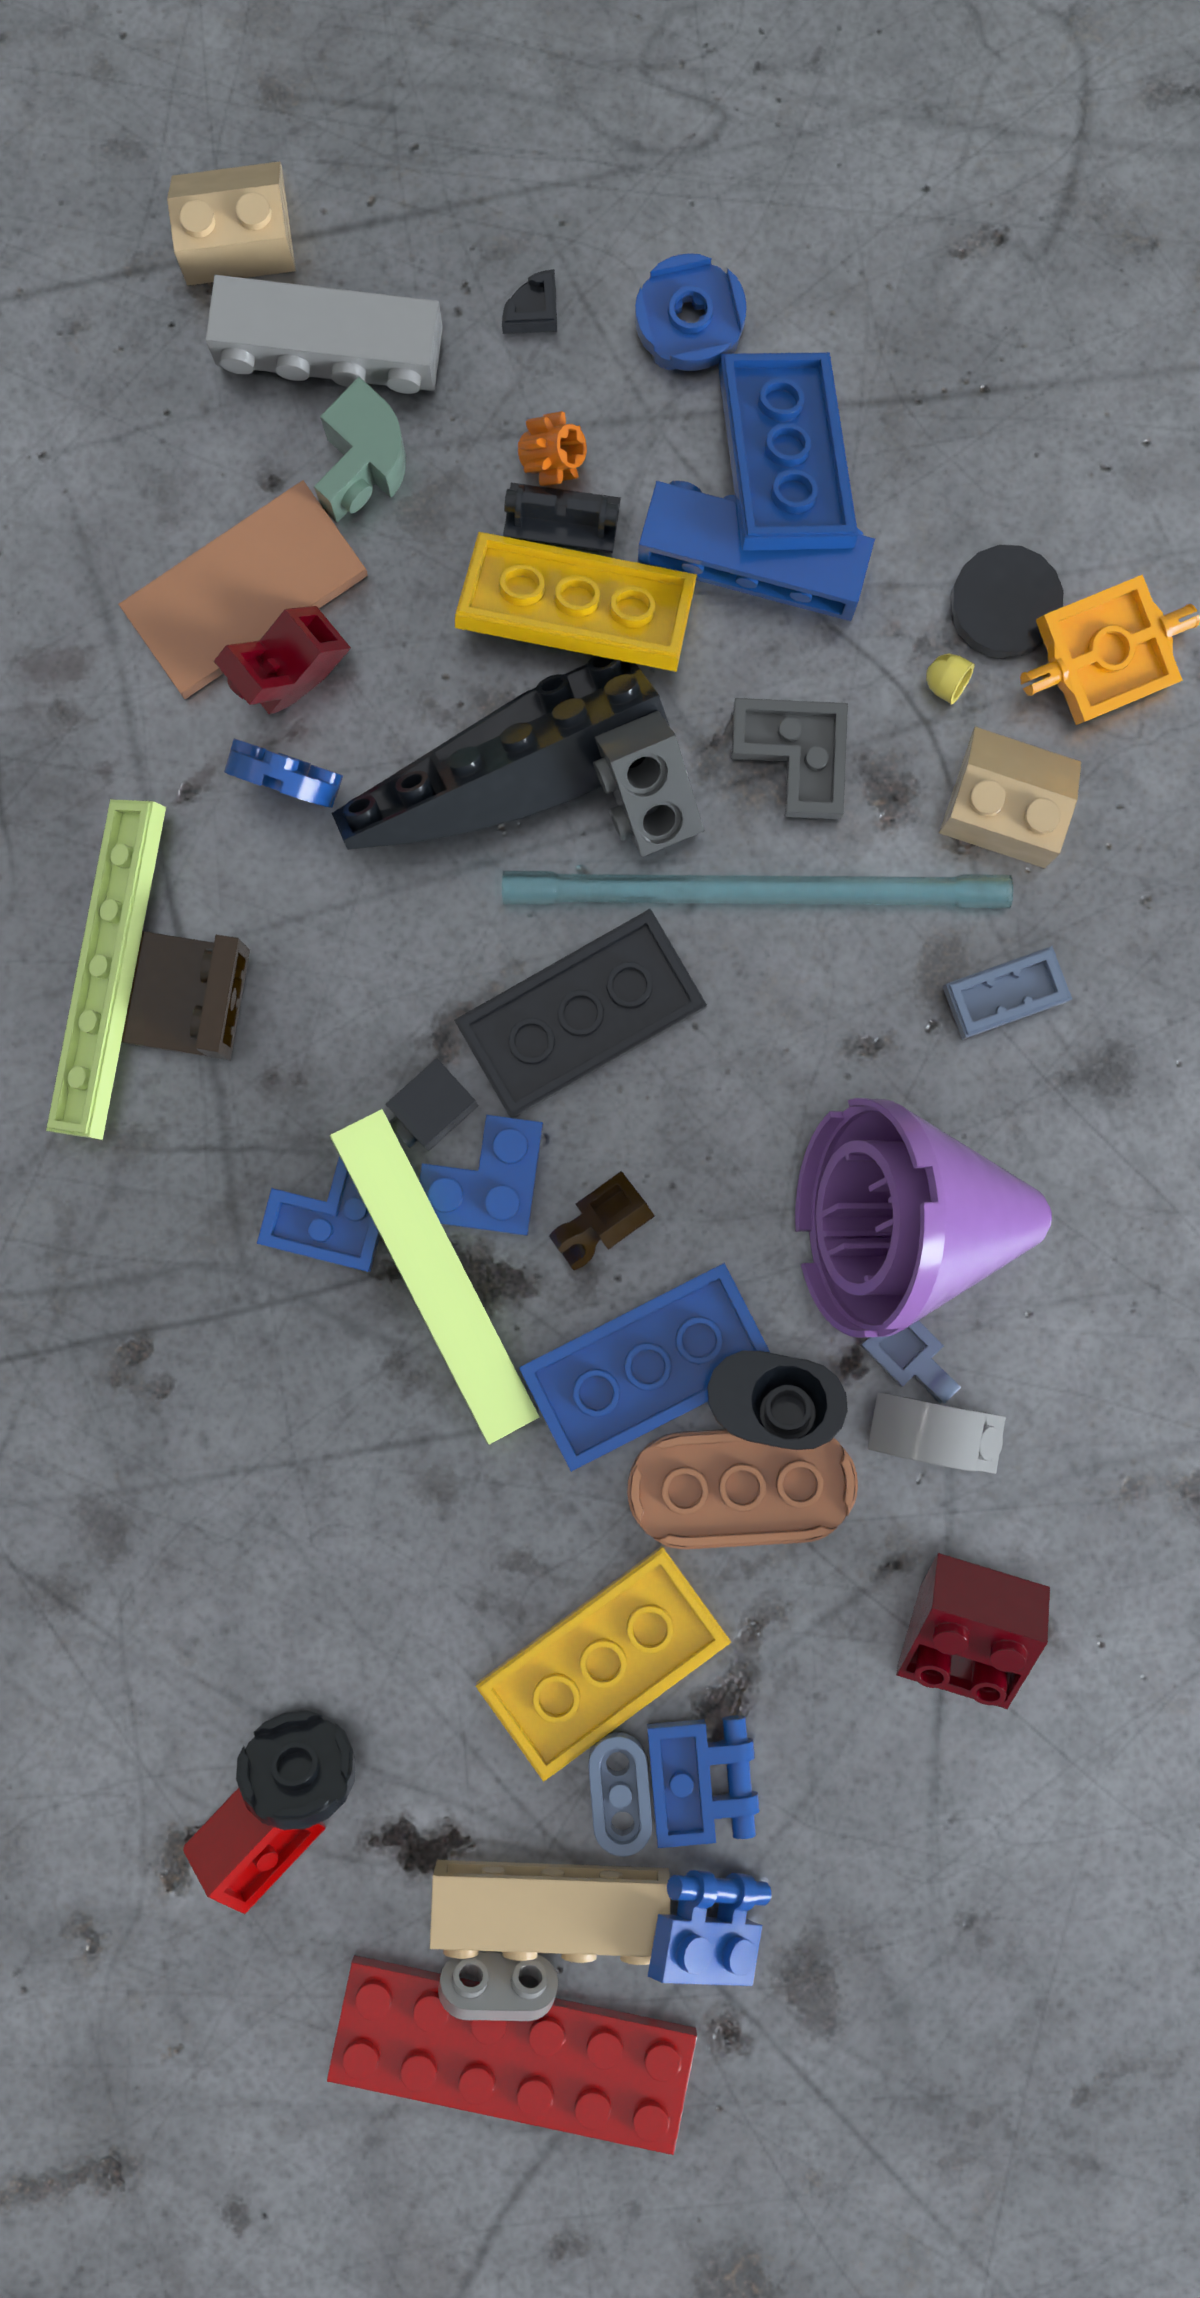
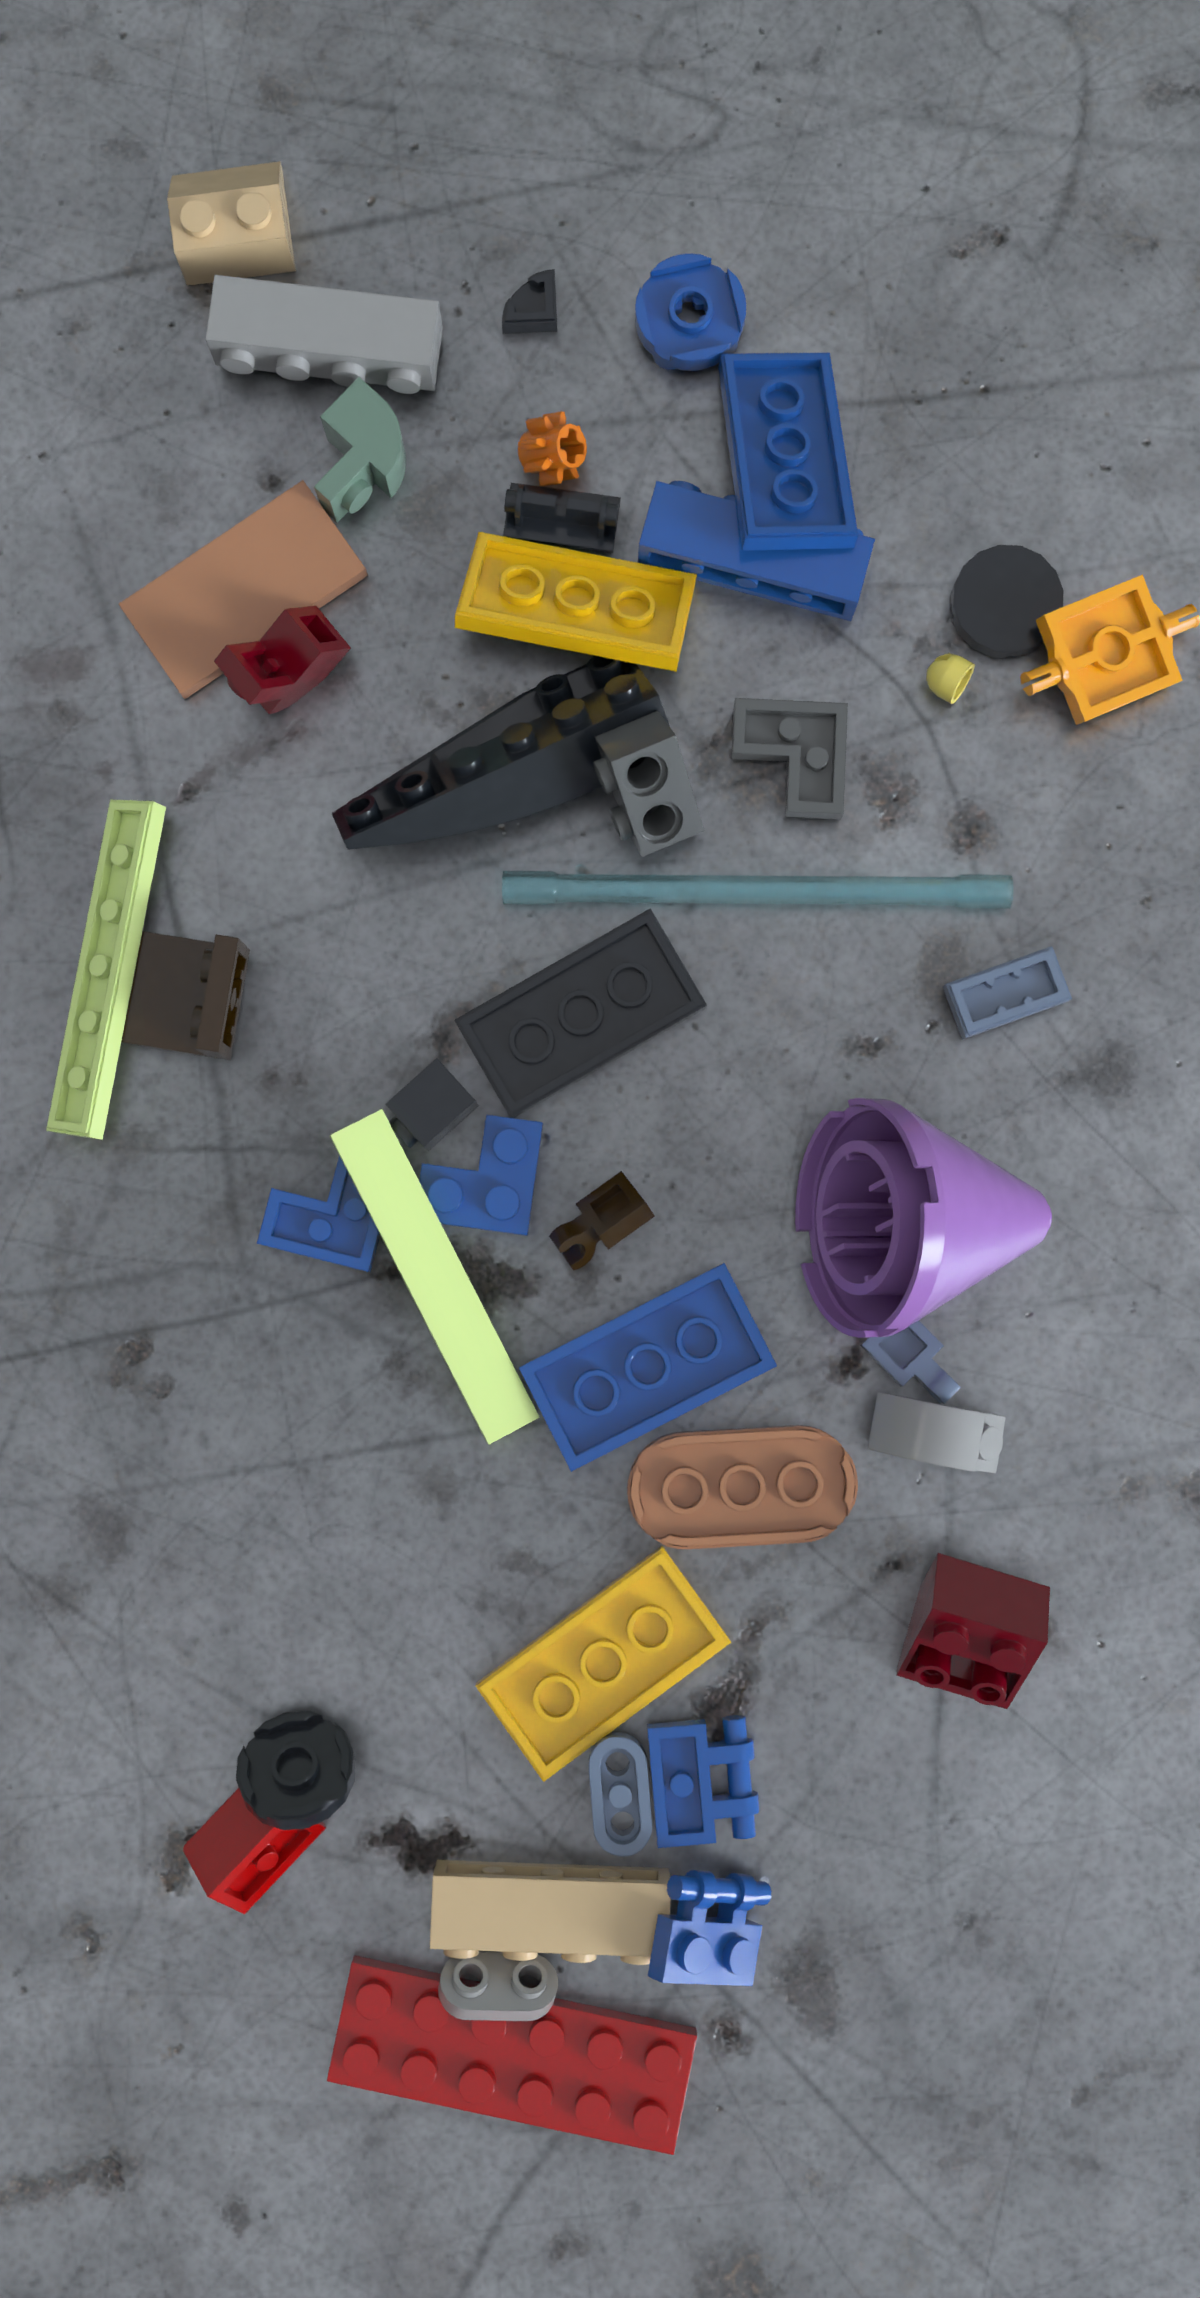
blue plate [224,738,343,808] -> none
black piece [707,1350,848,1450] -> none
tan slope [939,727,1081,868] -> none

